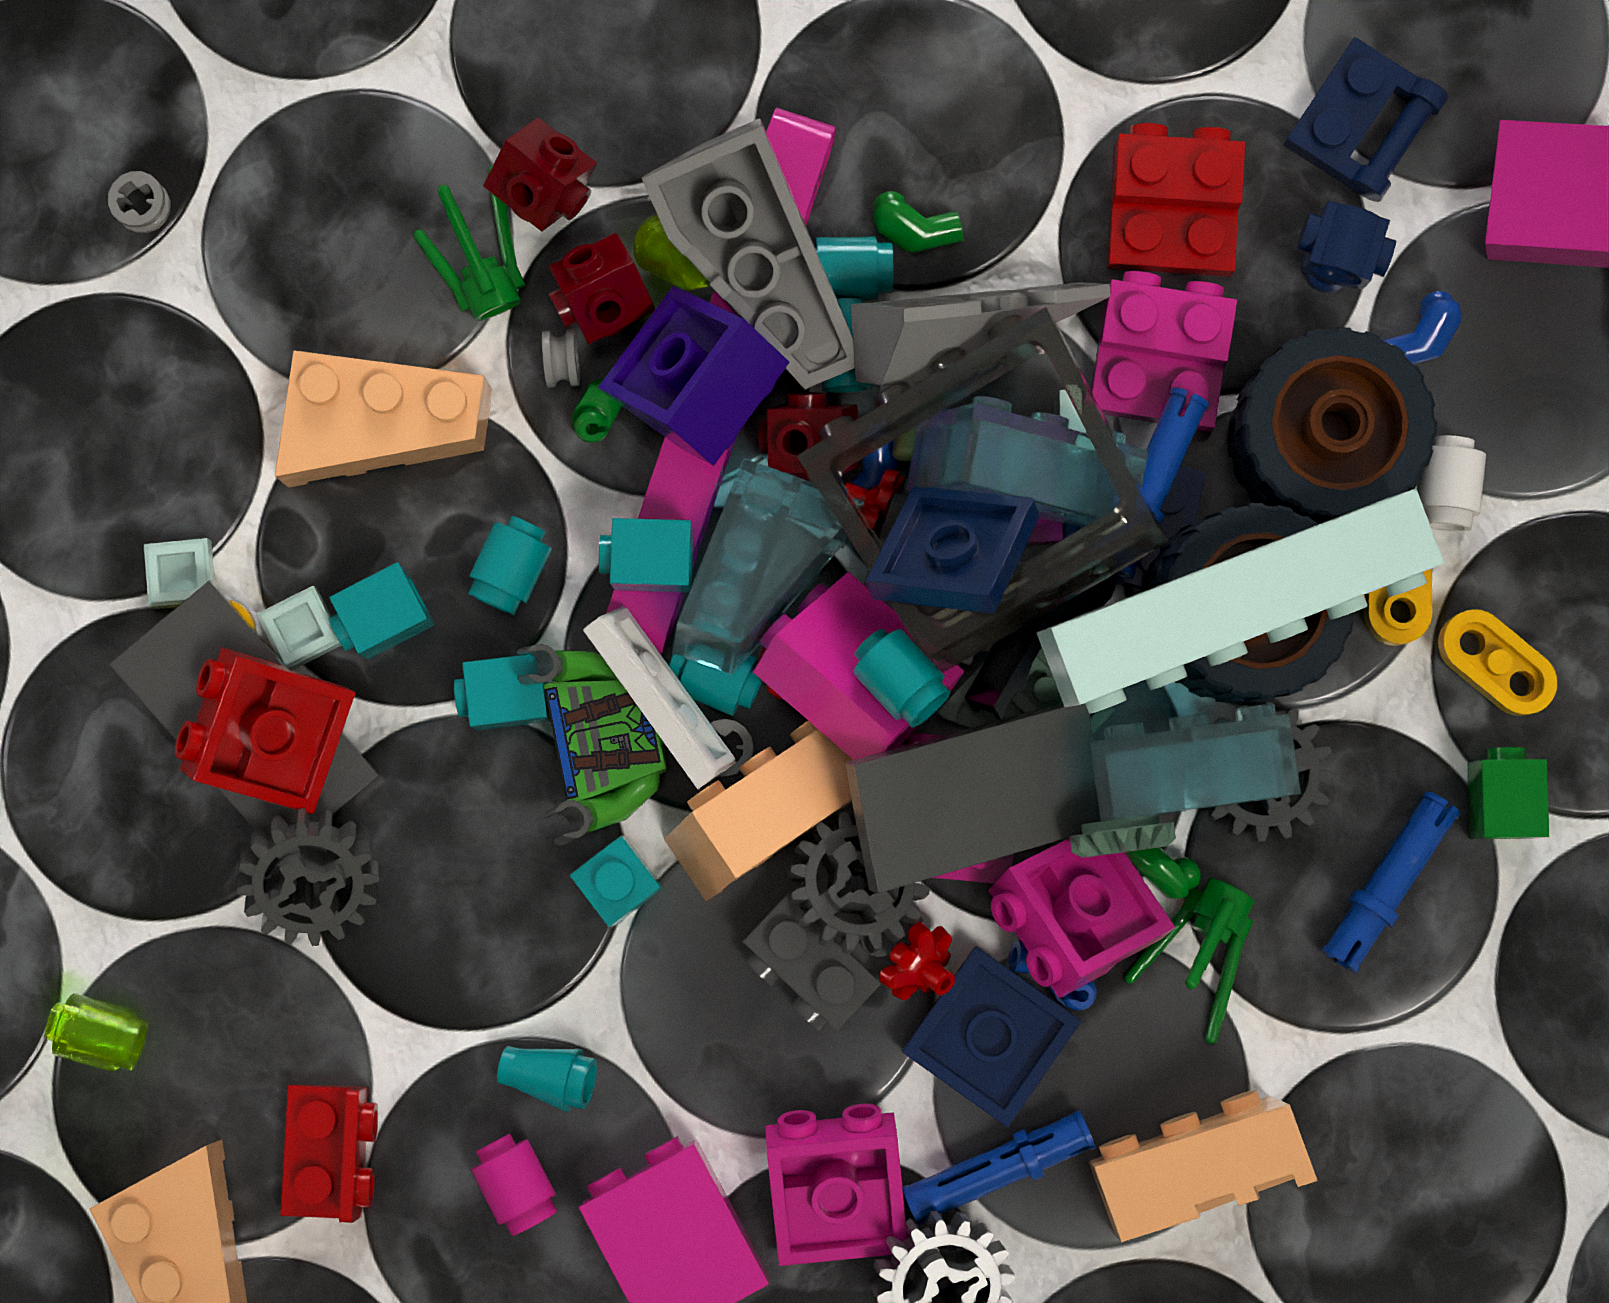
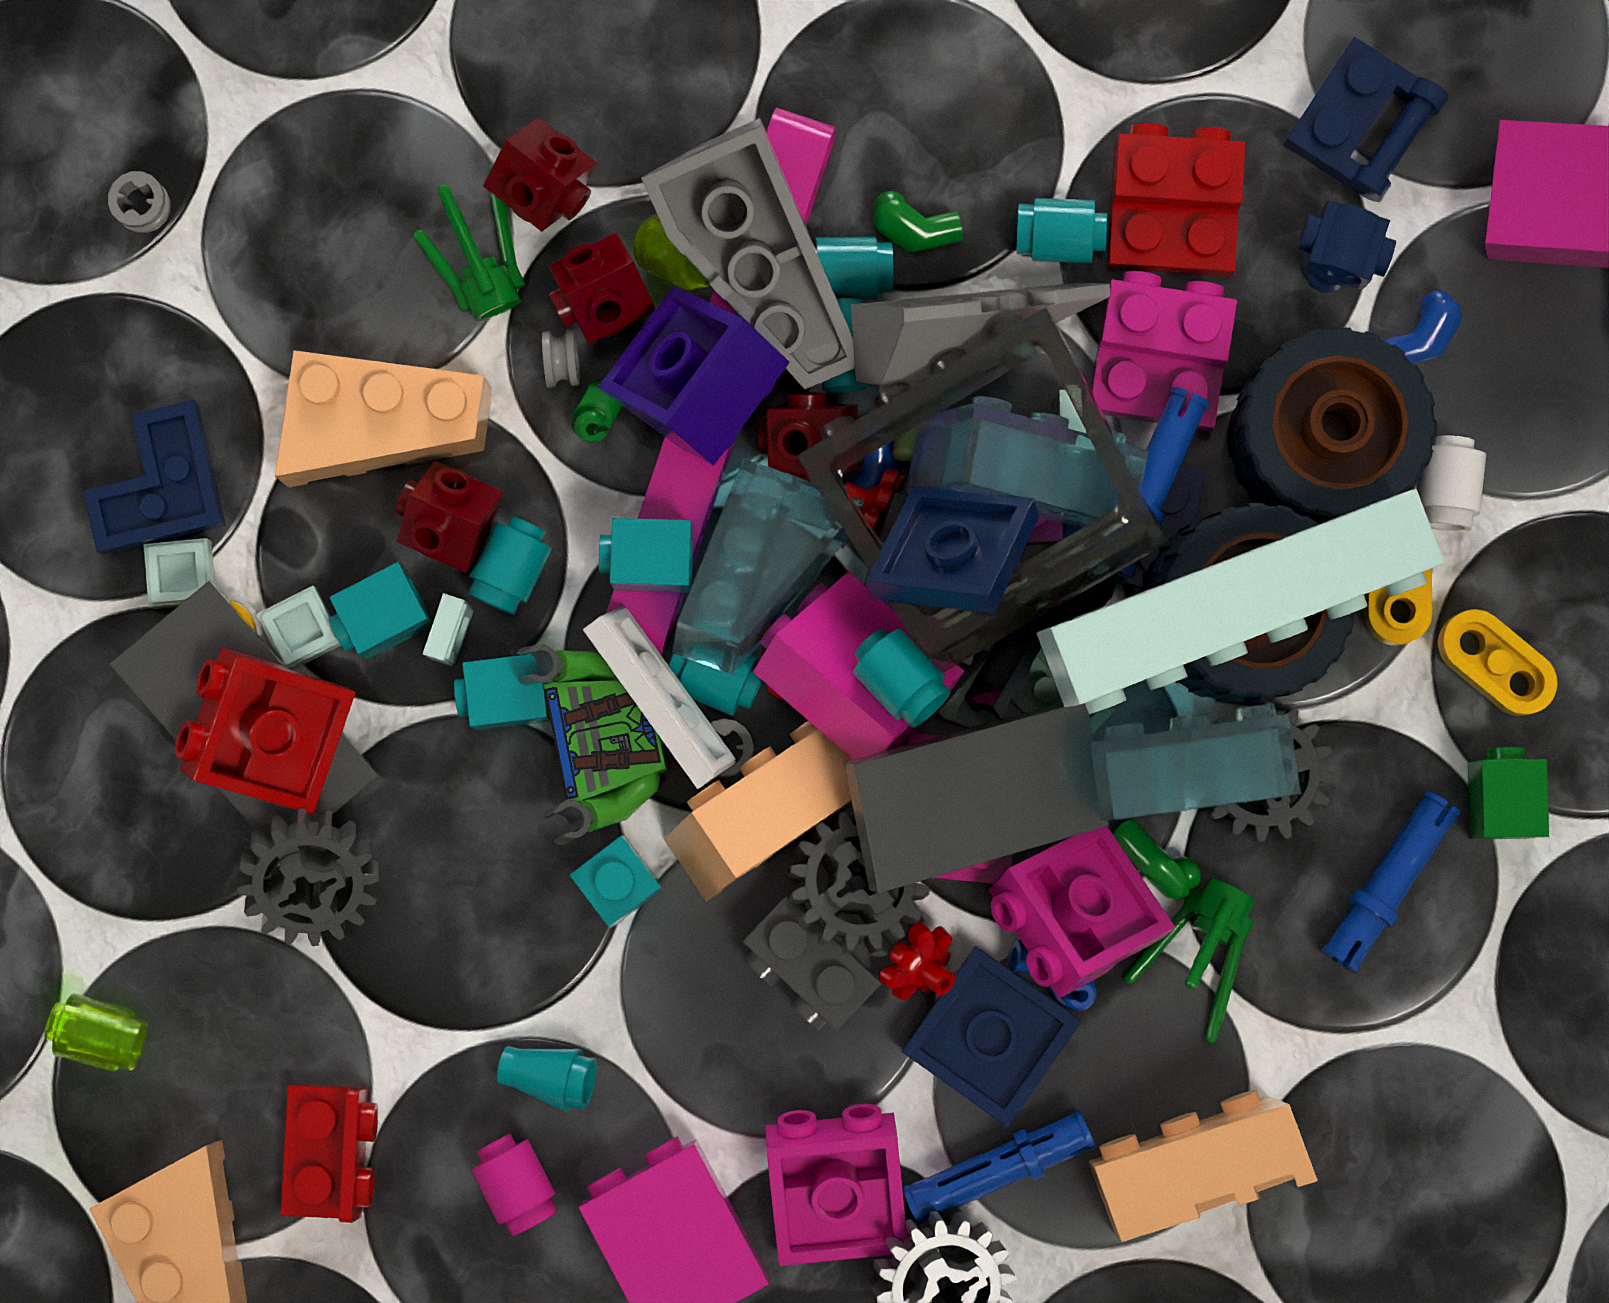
sand green gear [1069,814,1176,858] -> none
none -> dark blue plate [83,400,226,555]
none -> dark red brick [395,460,504,573]
none -> light aqua tile [423,593,474,666]
none -> teal brick [1017,198,1107,263]

